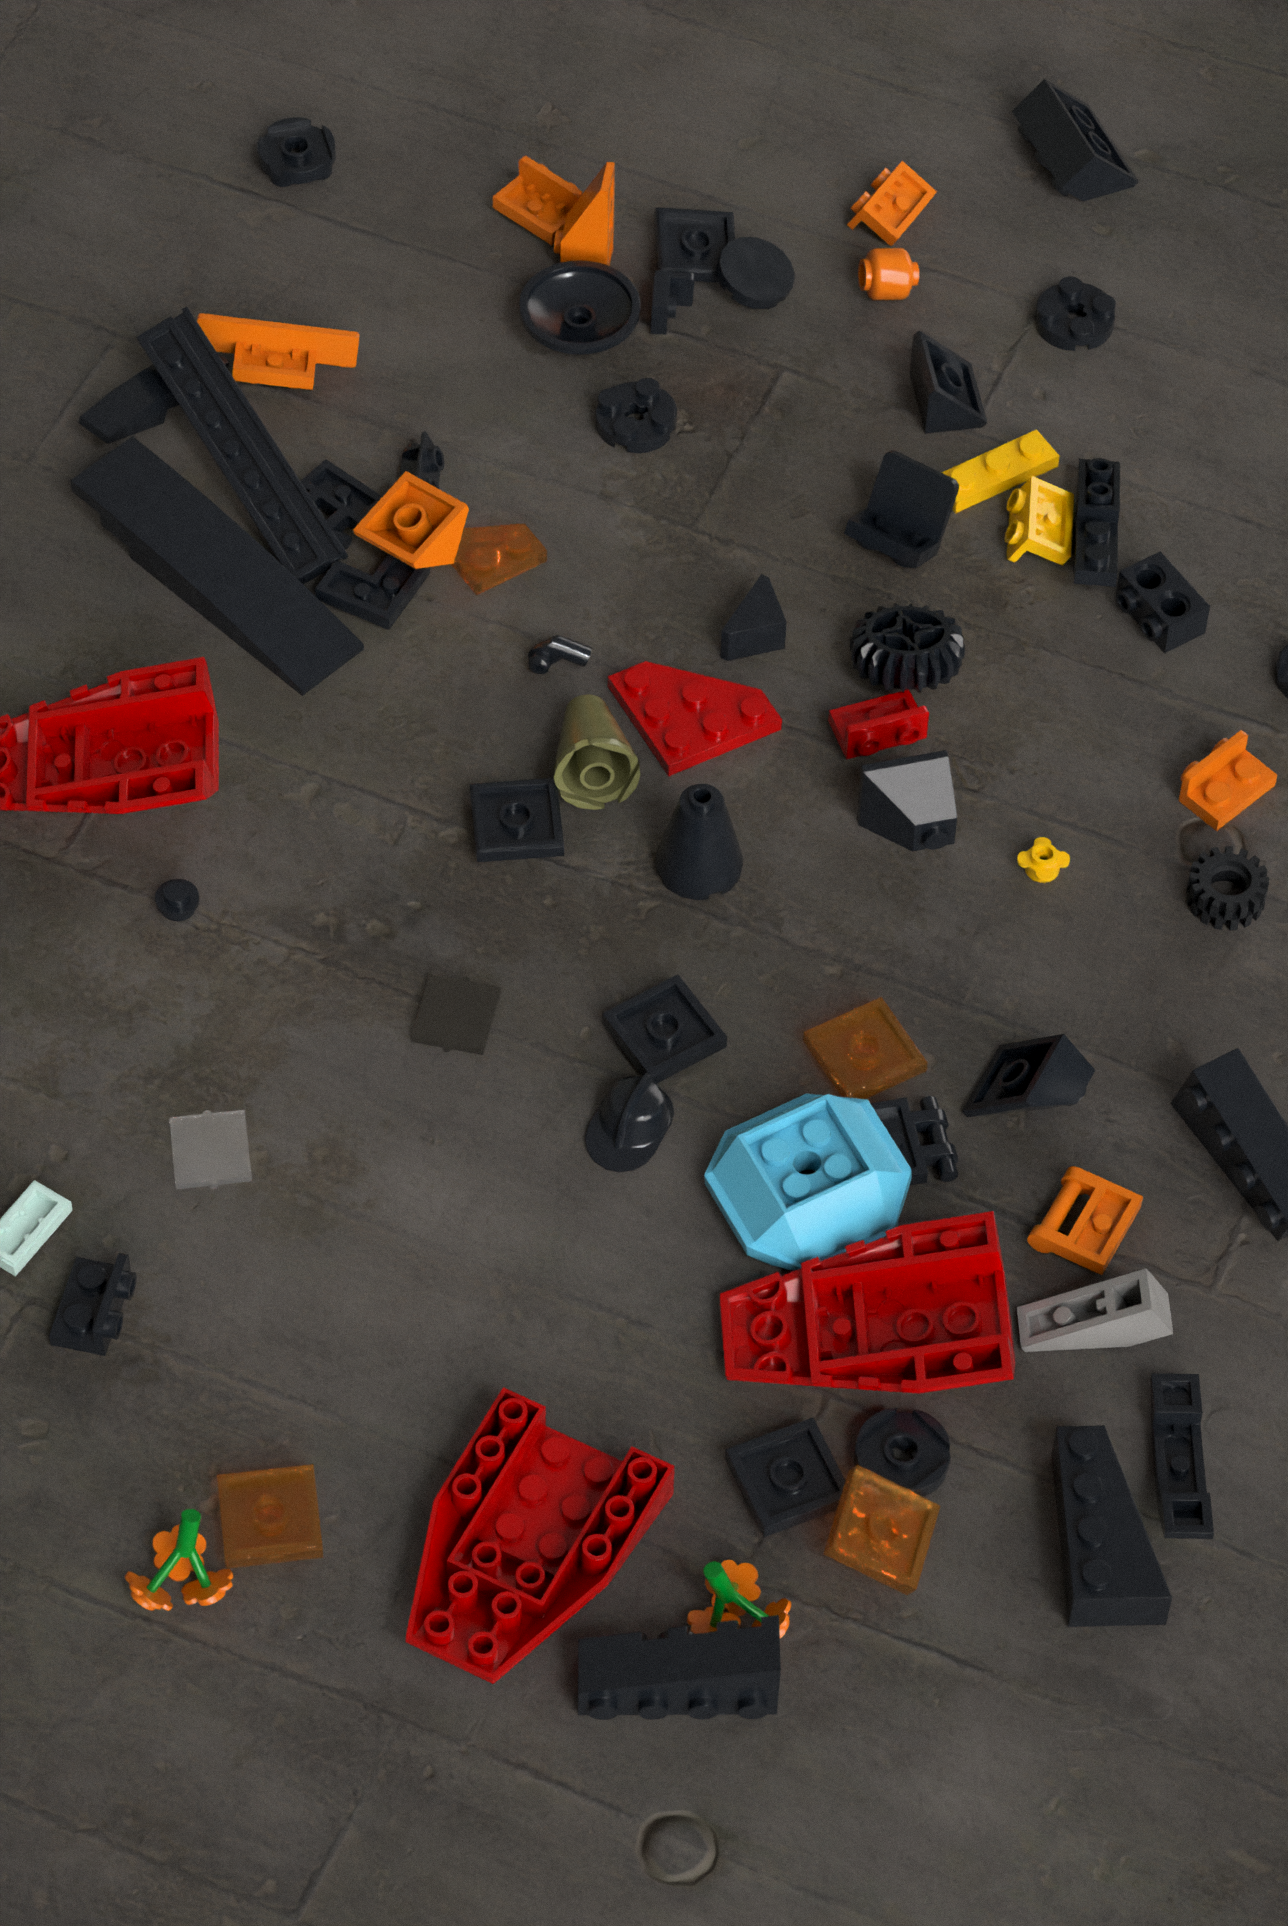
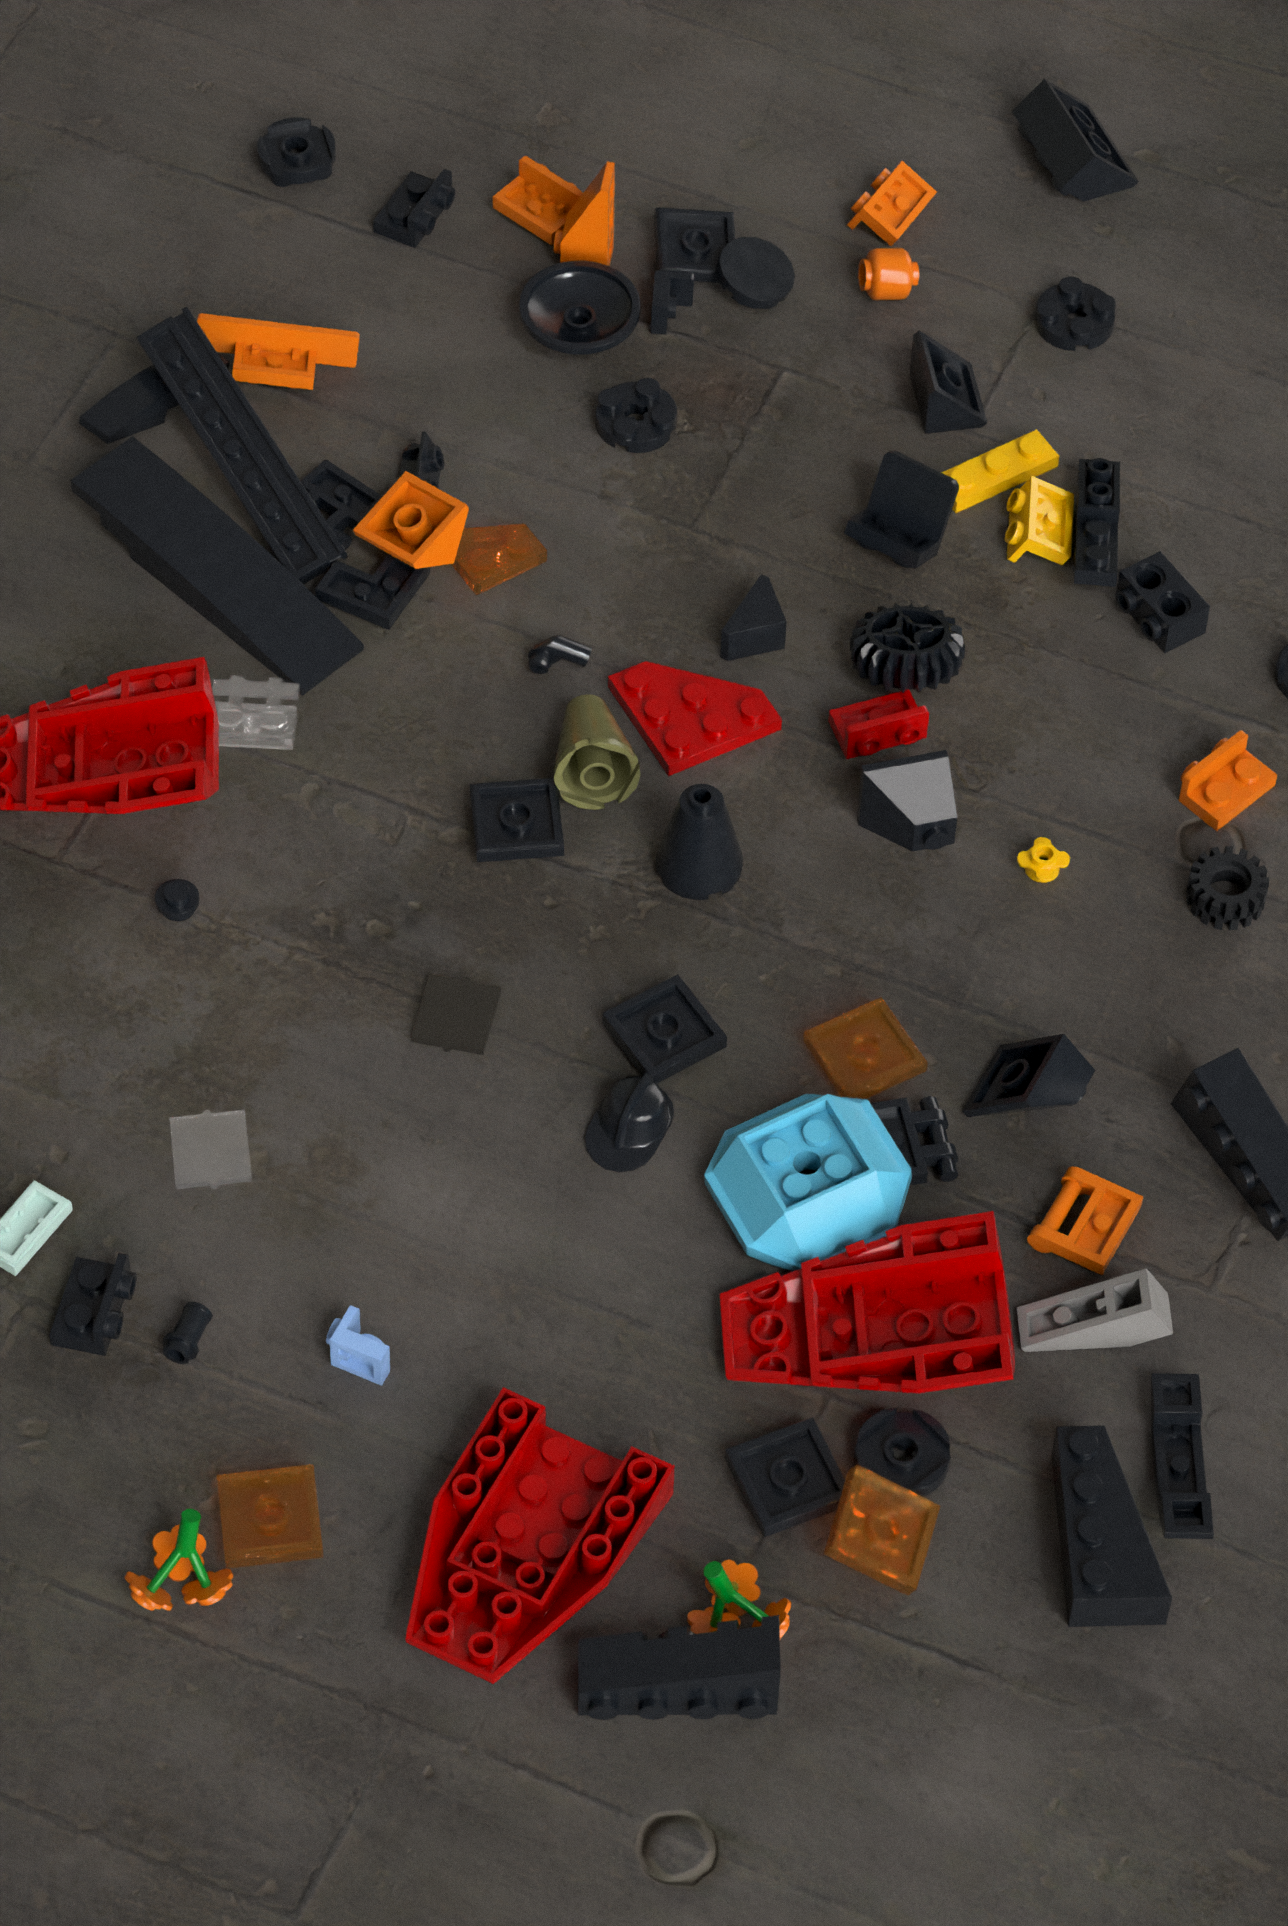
none -> black pin [162,1301,213,1364]
none -> clear plate [213,675,300,750]
none -> light blue bracket [326,1305,390,1386]
none -> black bracket [373,169,456,248]

